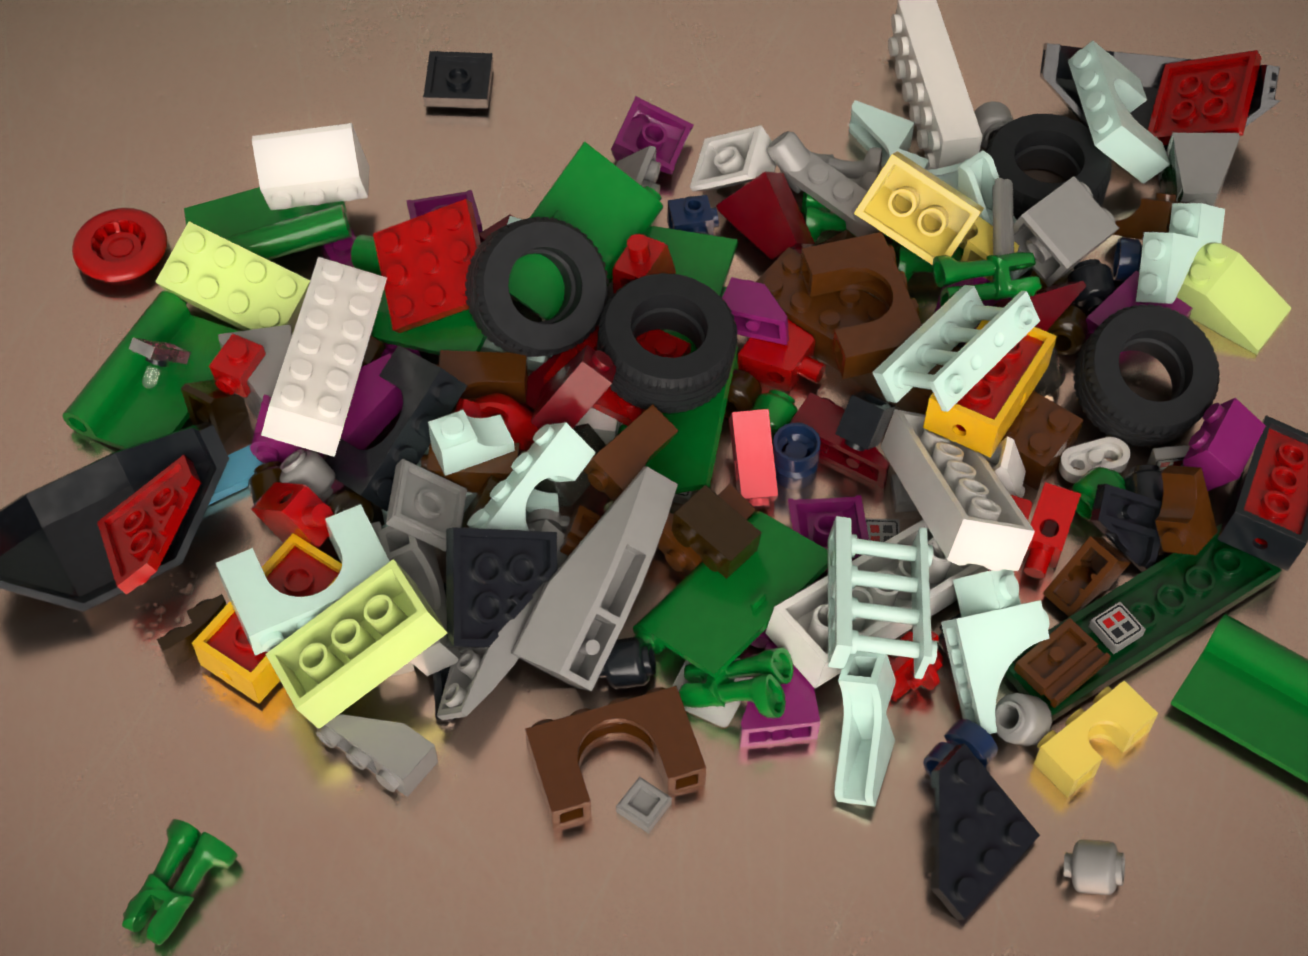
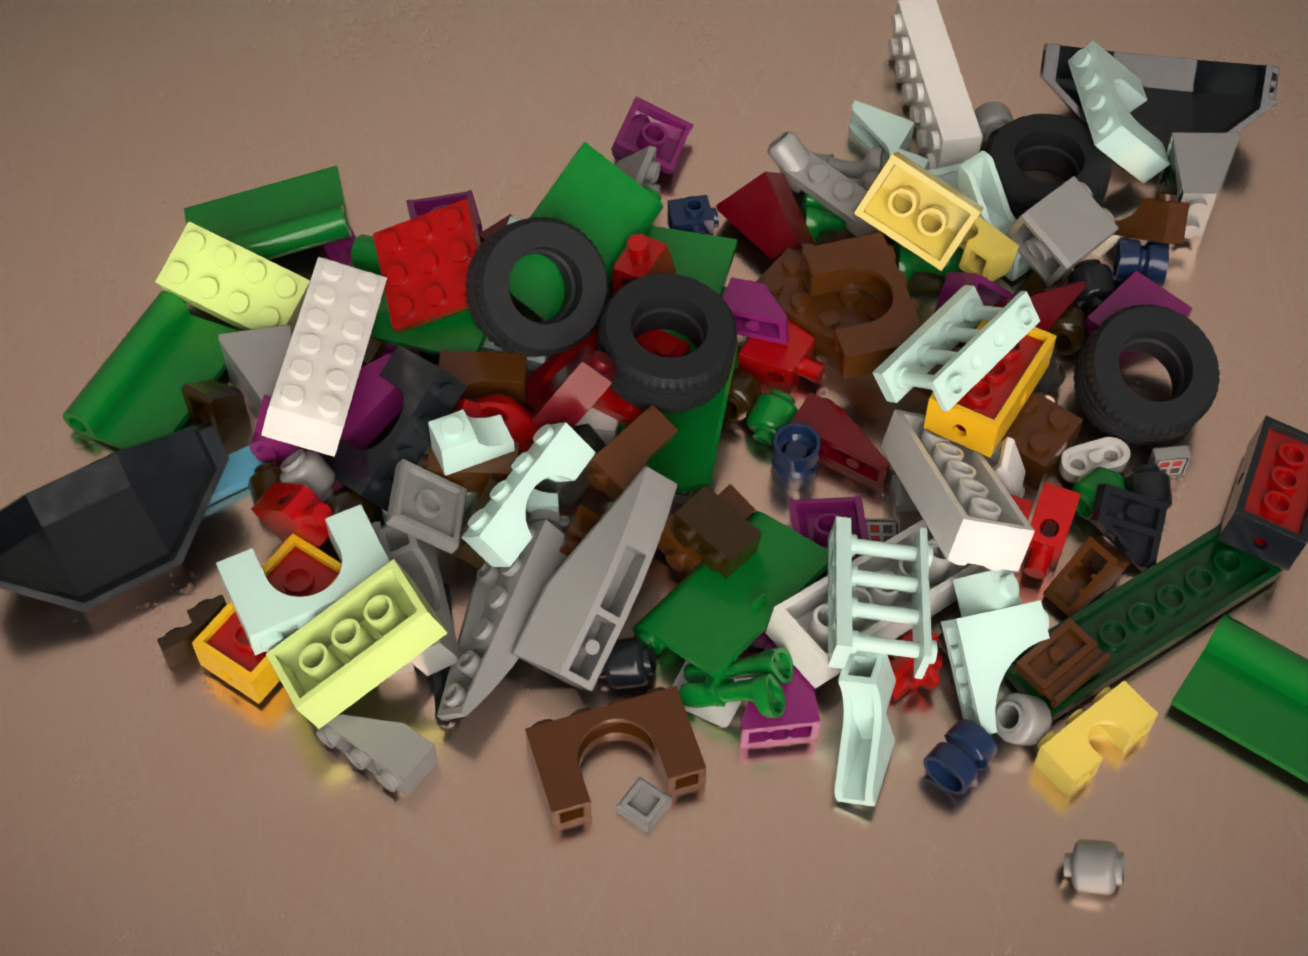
red wheel [72,208,167,282] -> none
red plate [97,455,201,595] -> none
green piece [122,819,238,946] -> none
piece [129,337,191,389] -> none
red bracket [209,333,266,398] -> none
white slope [252,123,370,210] -> none
black plate [423,51,493,108] -> none
black plate [446,527,557,648] -> none
white slope [690,125,776,192] -> none
coral brick [729,409,778,509] -> none
black brick [835,390,895,451] -> none
black plate [931,743,1040,920] -> none
green piece [933,252,1042,307] -> none
light grey axle [992,178,1014,255] -> none
light grey tile [1089,602,1146,655] -> none
light aqua arch [1136,203,1225,304] -> none
red plate [1148,50,1262,145] -> none
reddish brown arch [1155,465,1218,555] -> none
yellowish green slope [1177,243,1291,355] -> none
magenta slope [1183,398,1266,491] -> none

